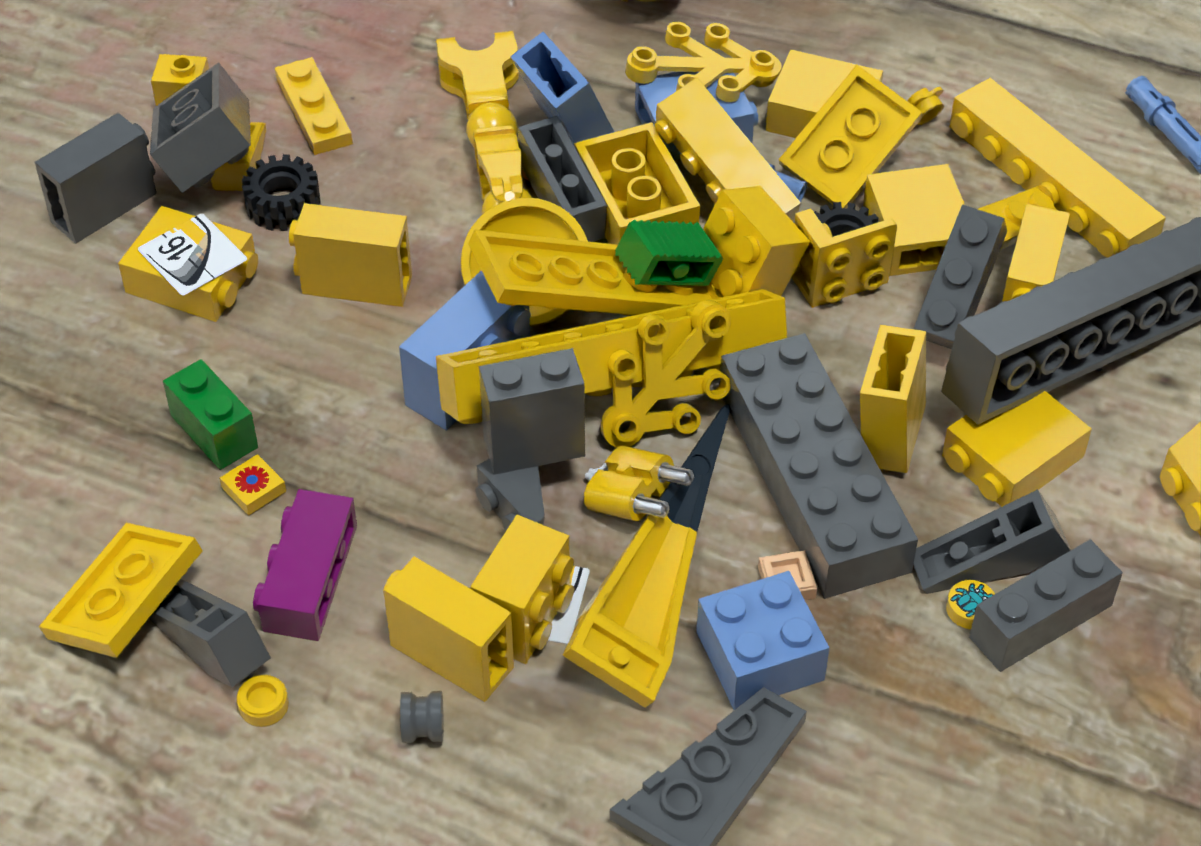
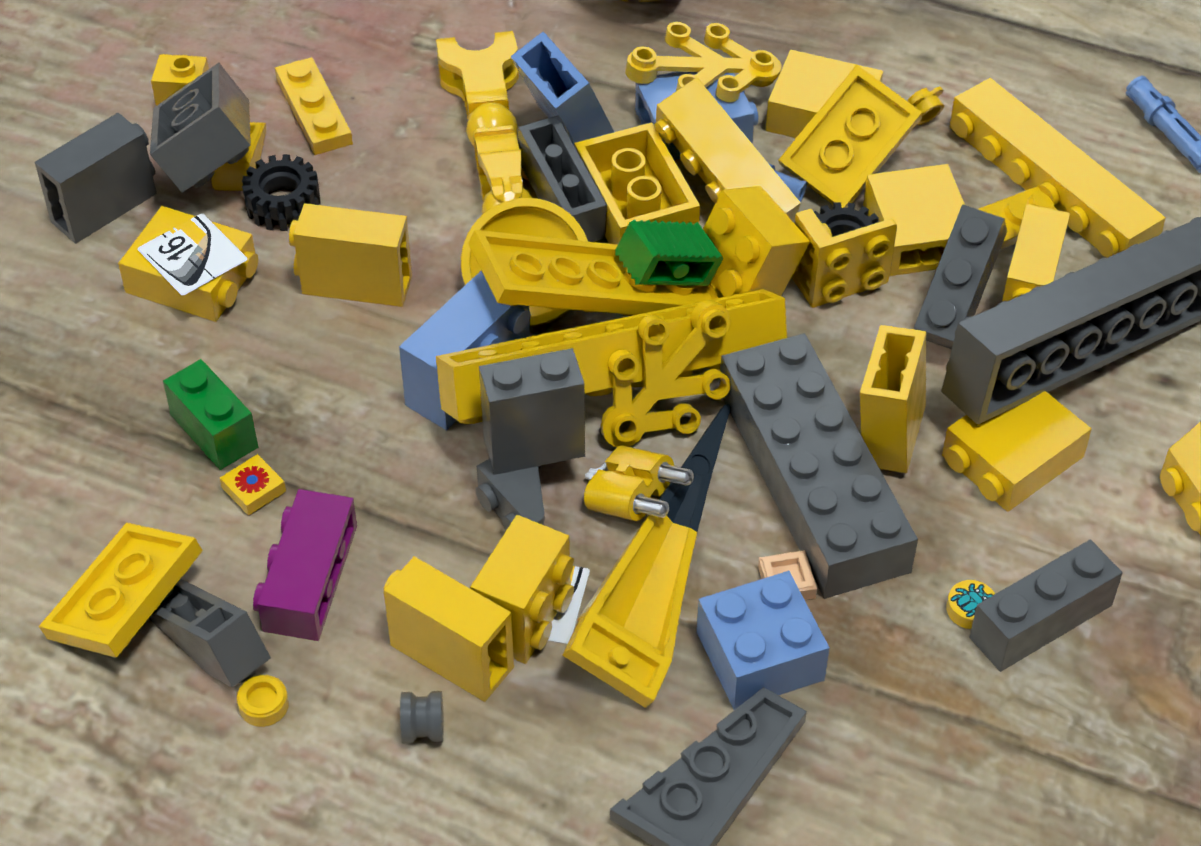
dark grey slope [913,490,1071,594] -> none

